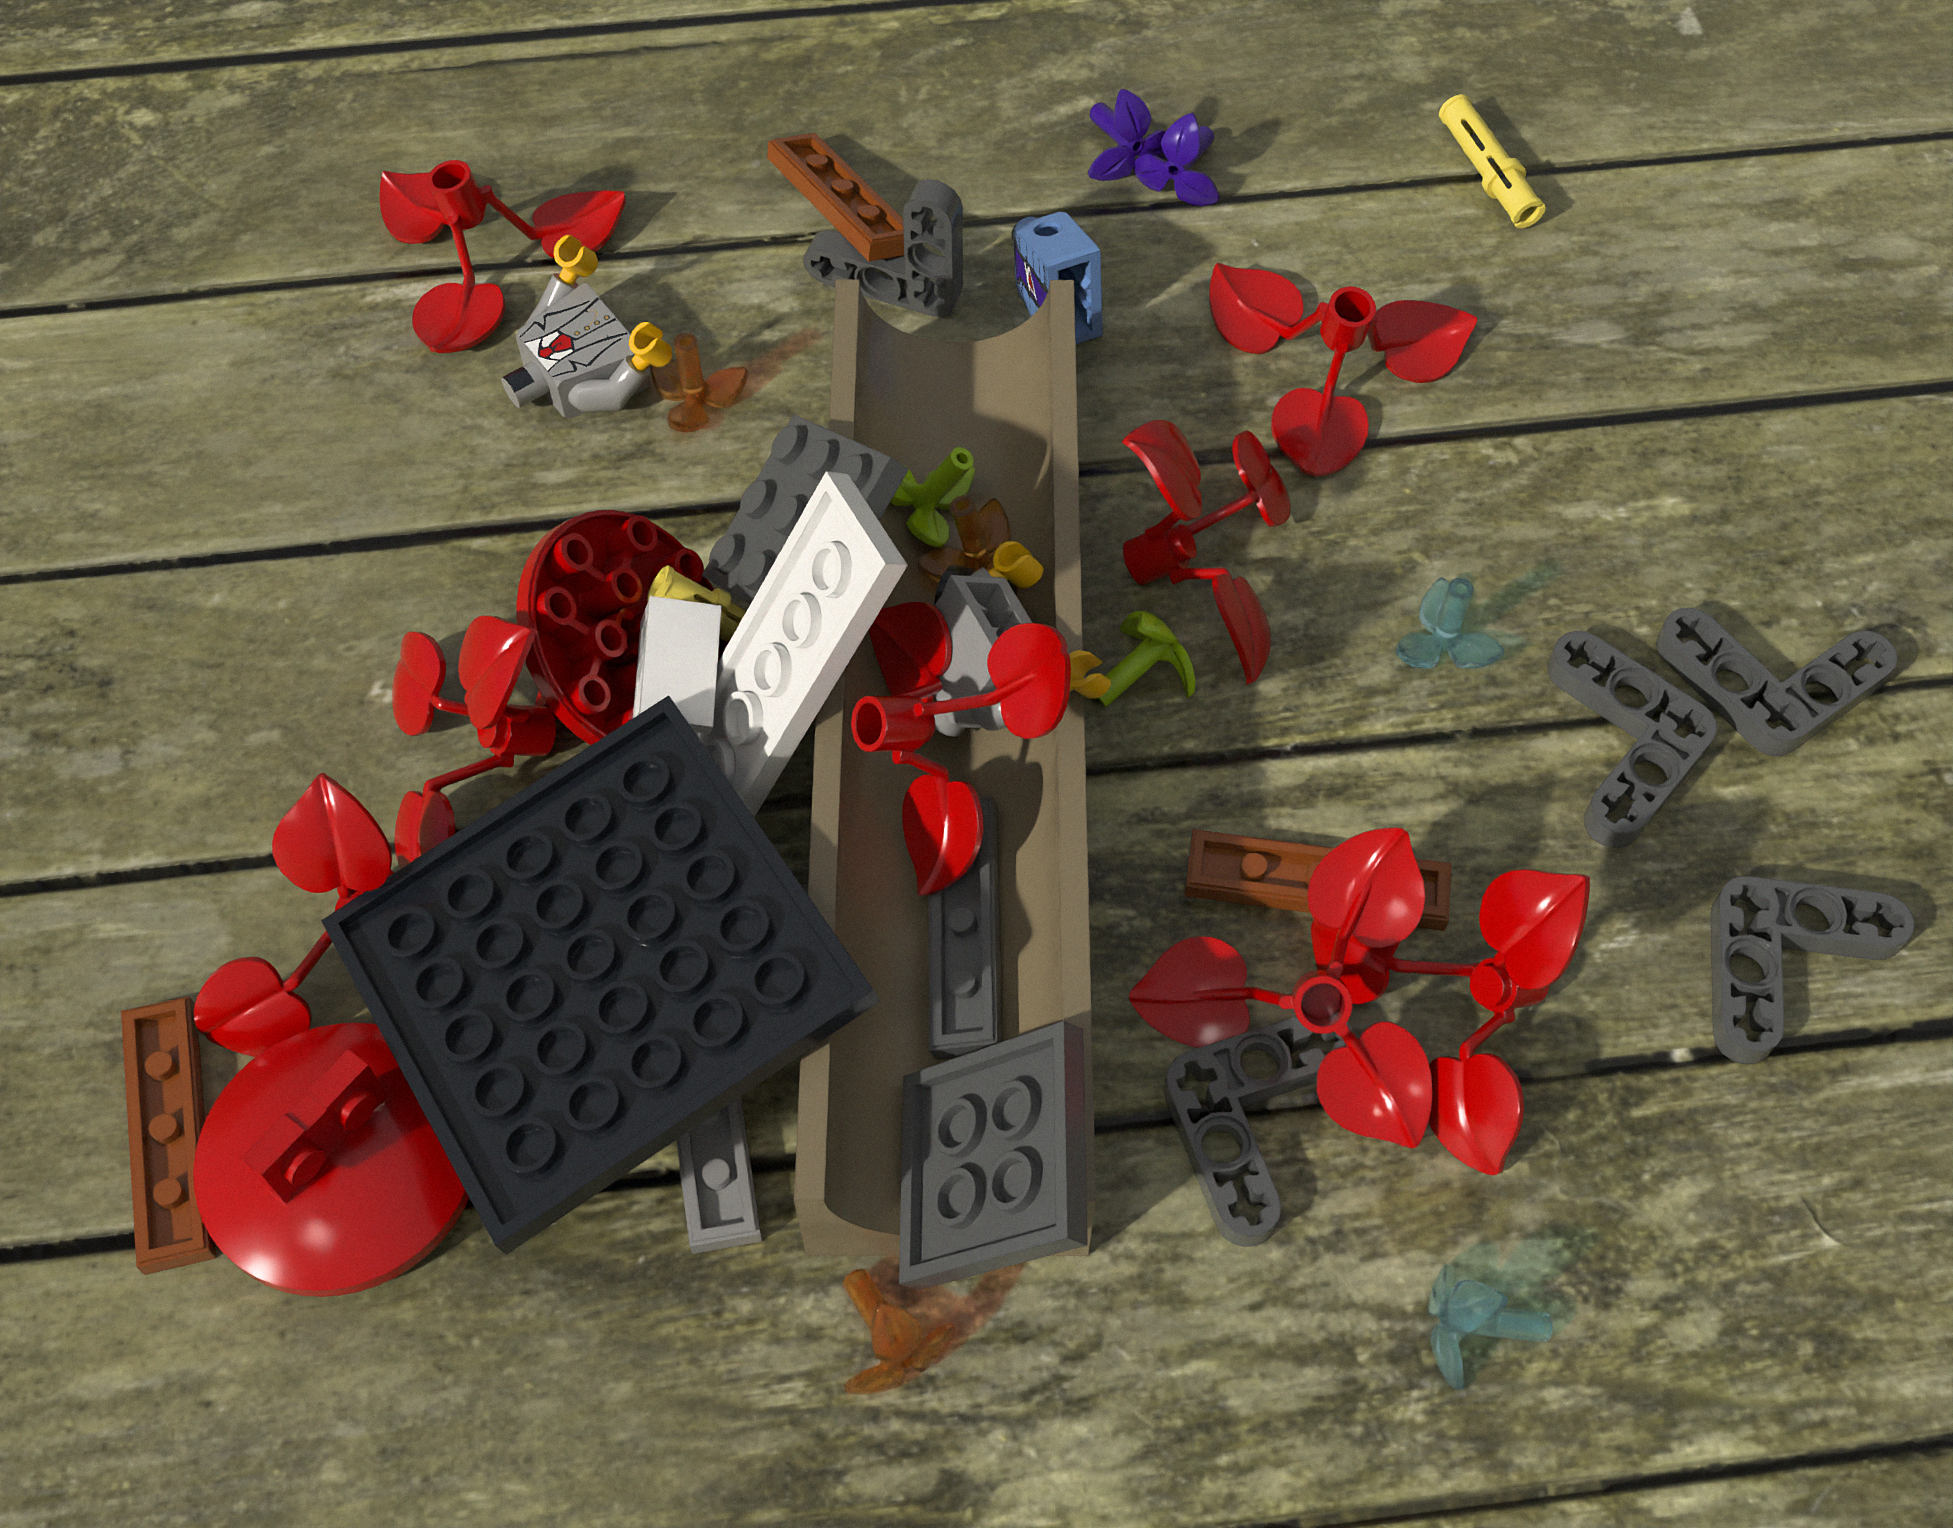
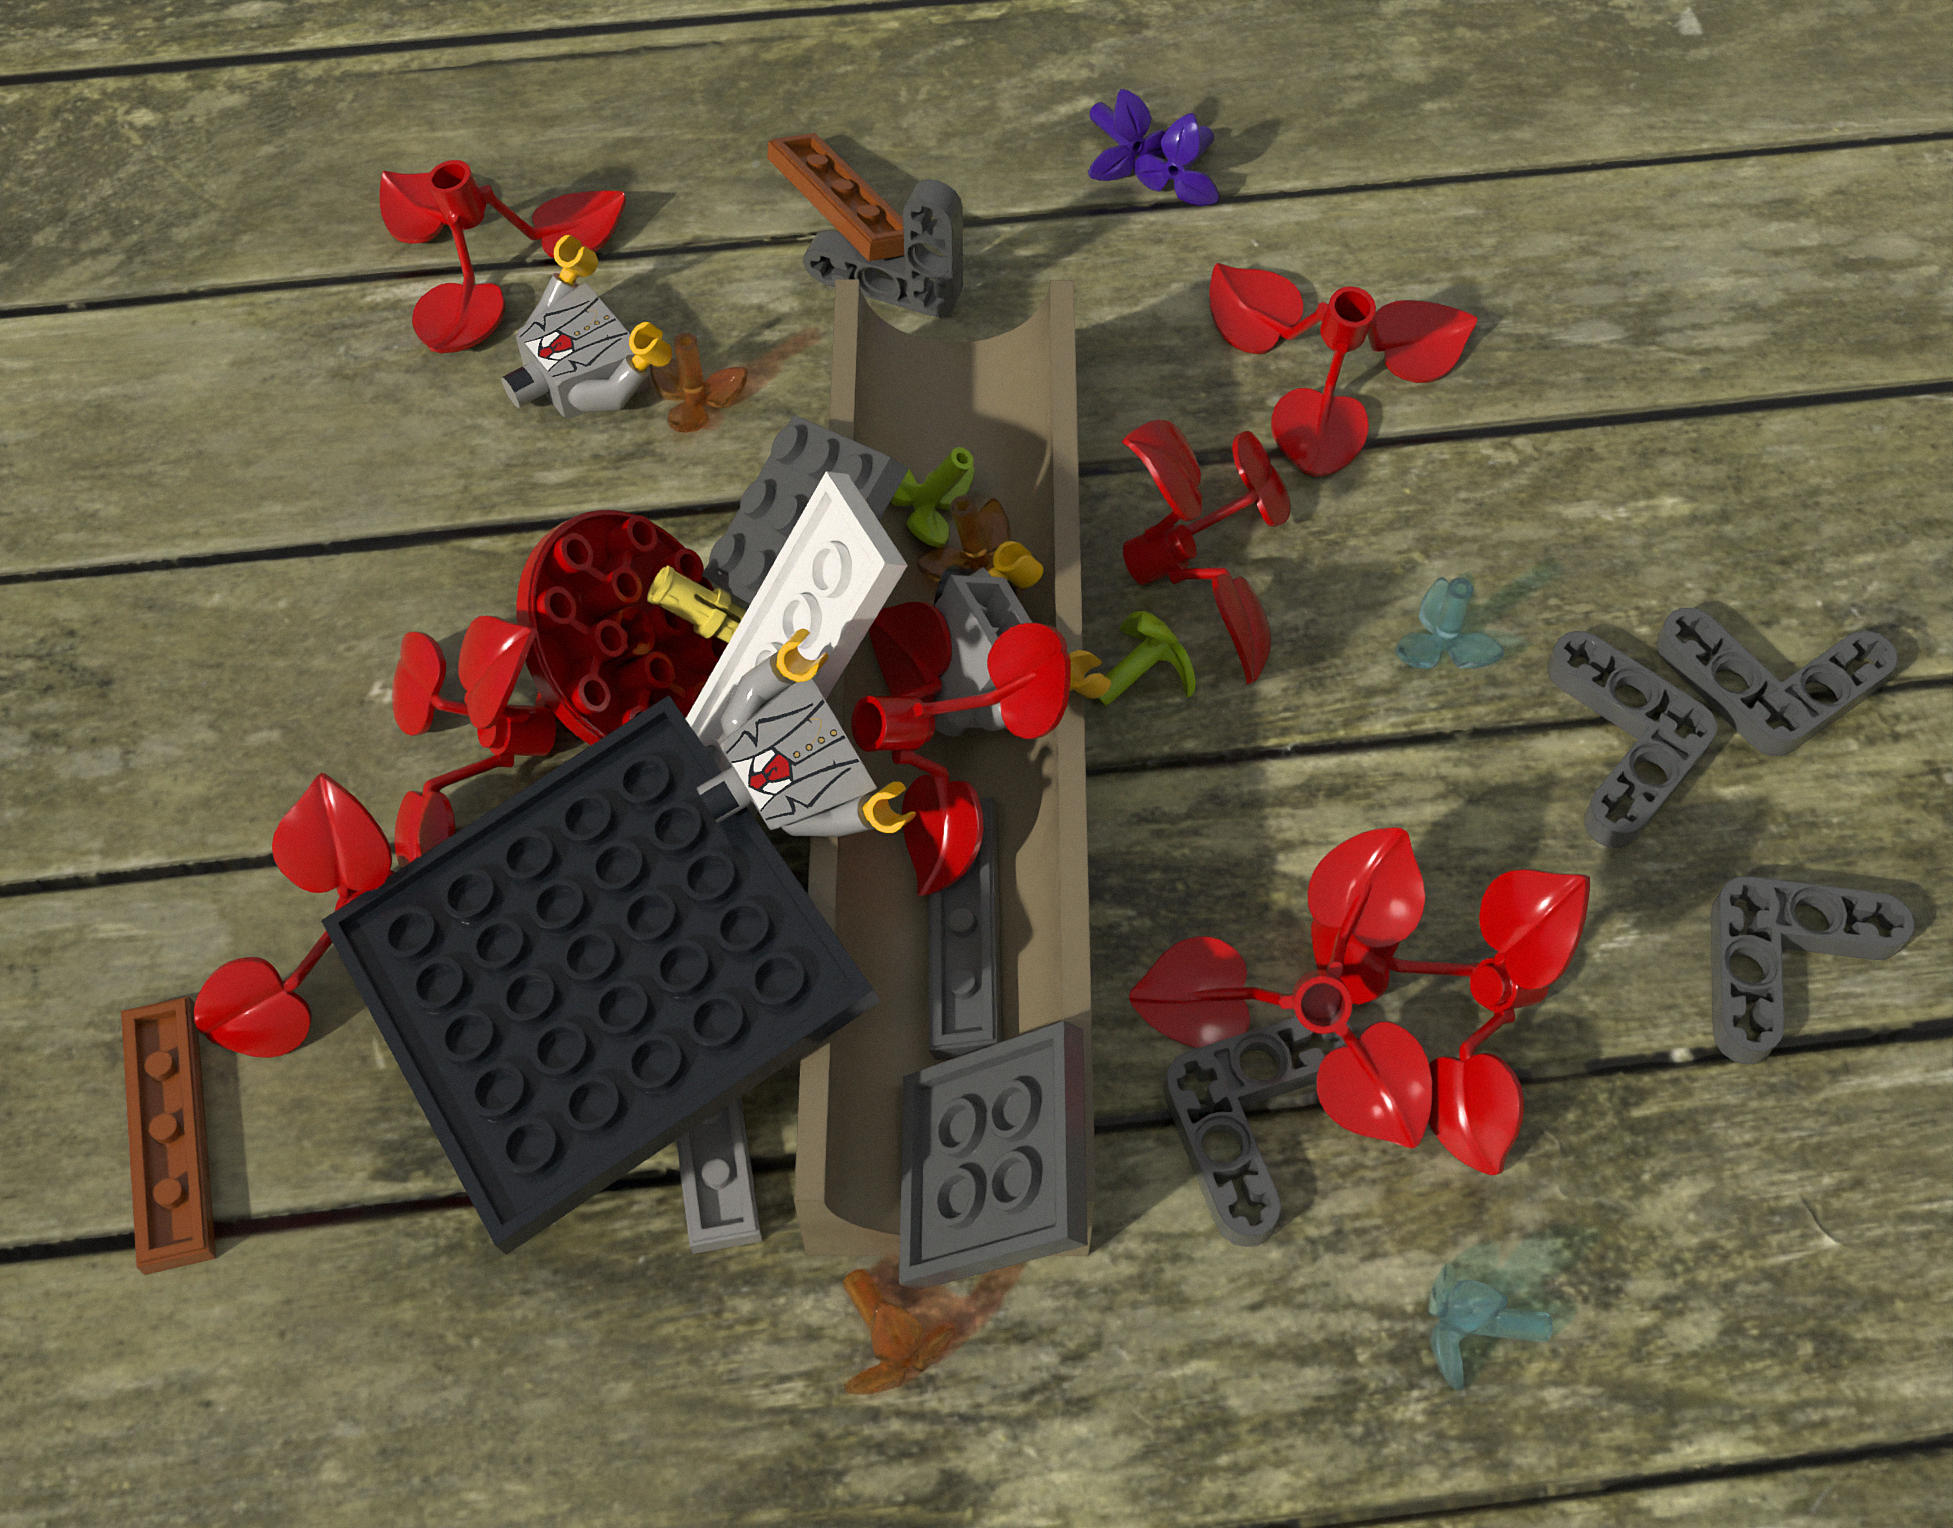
red bracket [193,1022,469,1297] -> none
white hinge [633,596,721,737] -> none
medium blue torso [1012,212,1103,344] -> none
dark orange tile [1184,829,1452,931] -> none
light yellow pin [1439,94,1546,228] -> none
none -> light grey torso [697,628,916,837]

